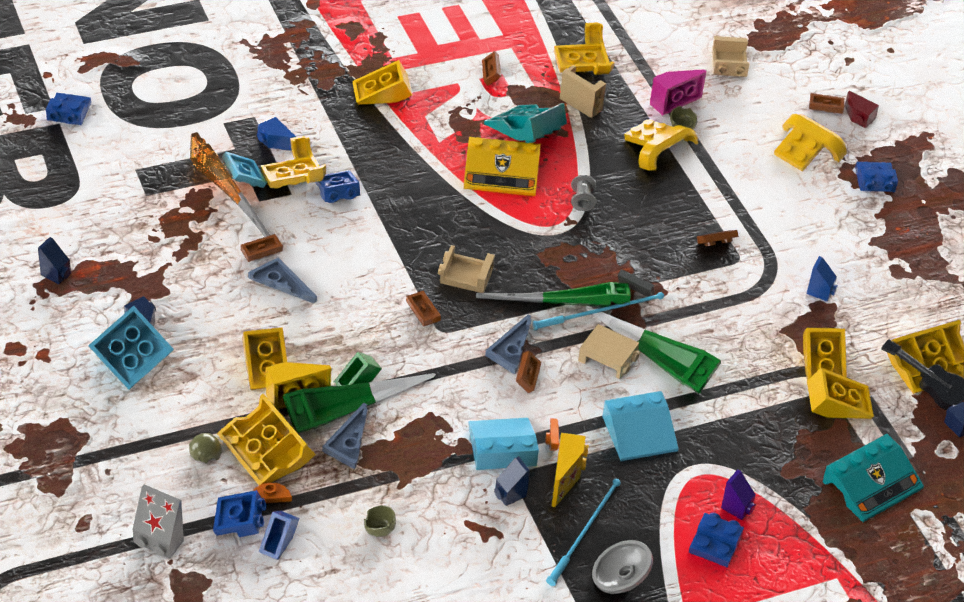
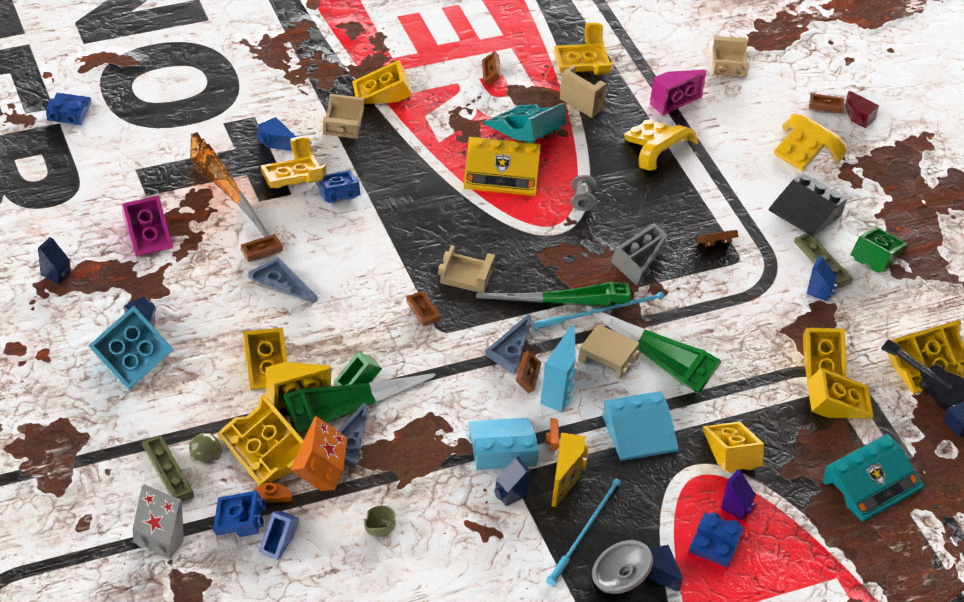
medium azure plate [222,152,267,188] -> none
dark grey tile [618,269,655,297] -> none
olive hair [670,106,698,129] -> none
blue plate [855,162,898,192] -> none
none -> dark pink slope [122,195,173,257]
none -> olive tile [142,435,194,501]
none -> orange slope [290,416,347,491]
none -> tan panel [323,94,364,139]
none -> medium azure slope [540,325,577,413]
none -> light grey wedge [611,223,667,286]
none -> dark blue slope [648,544,683,591]
none -> yellow slope [703,422,764,472]
none -> black slope [768,173,847,237]
none -> olive tile [794,233,853,289]
none -> green slope [850,227,908,273]

